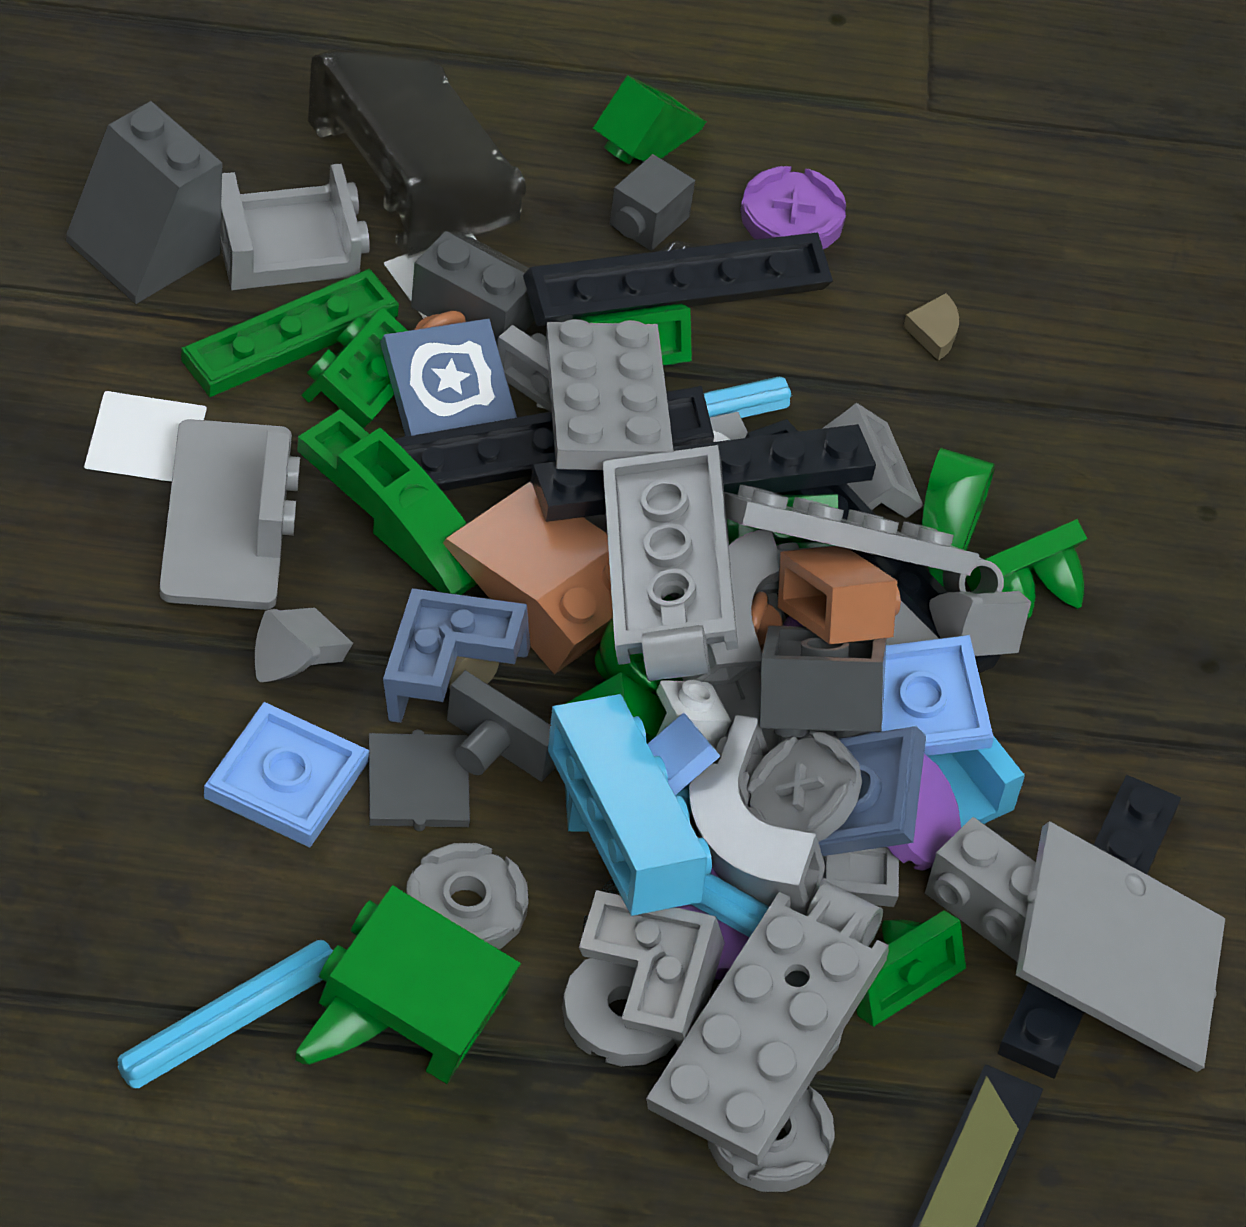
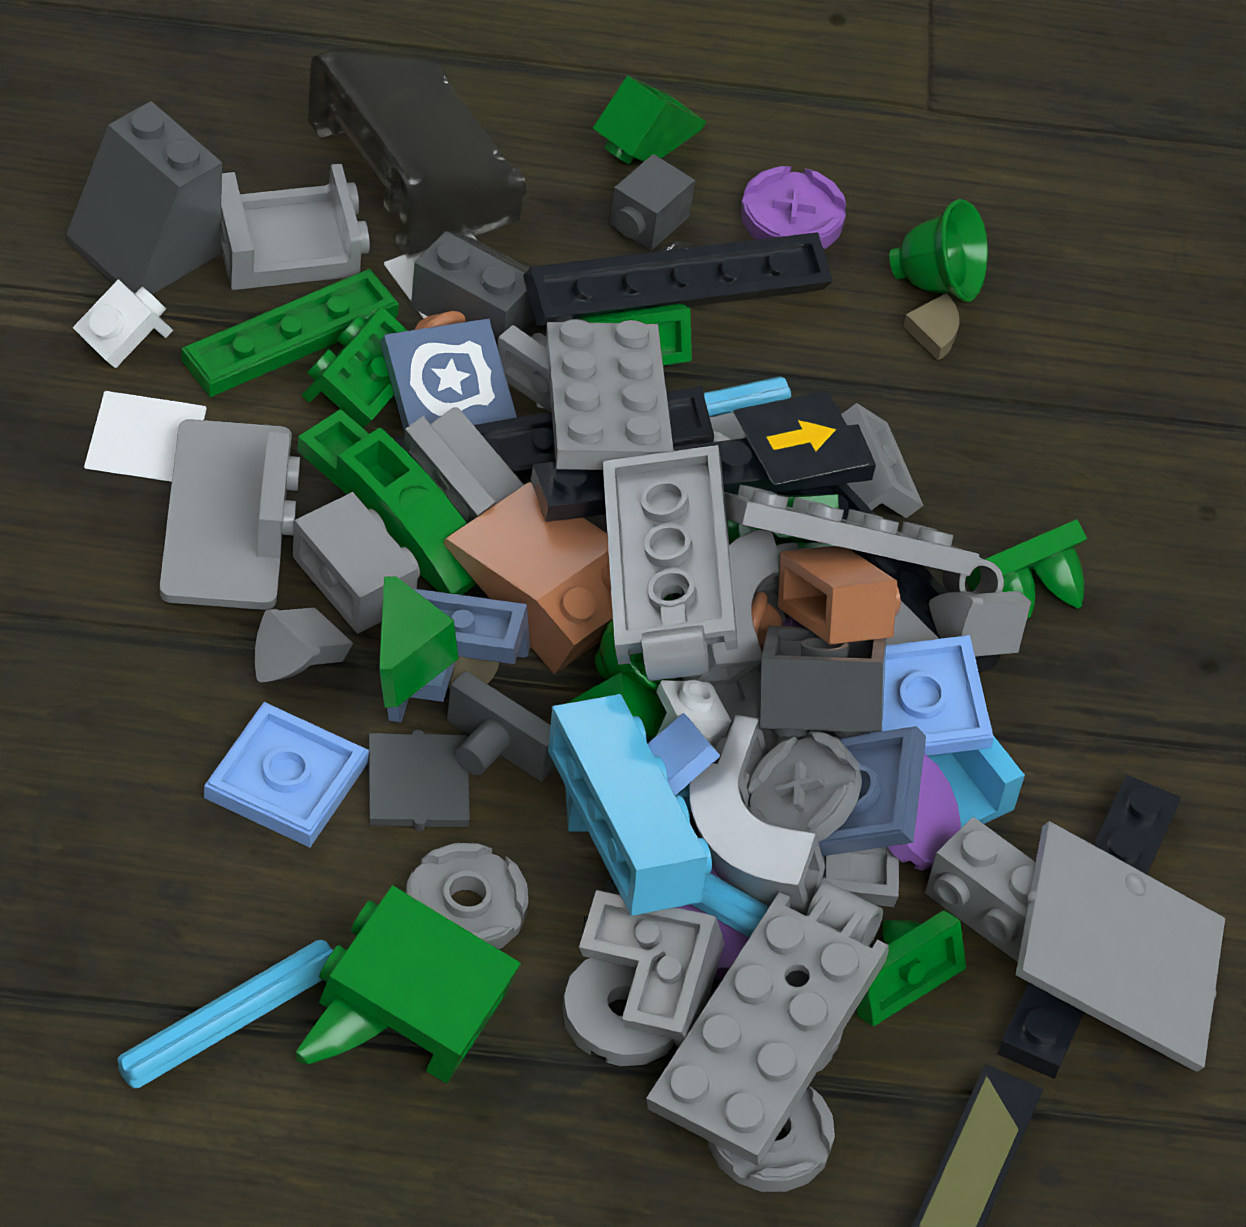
green piece [922,448,995,591] -> none
none -> white bracket [73,279,173,368]
none -> light grey brick [293,492,420,634]
none -> green slope [379,576,459,708]
none -> light grey panel [403,407,524,524]
none -> black sticker [733,391,869,485]
none -> green hat [890,199,988,302]

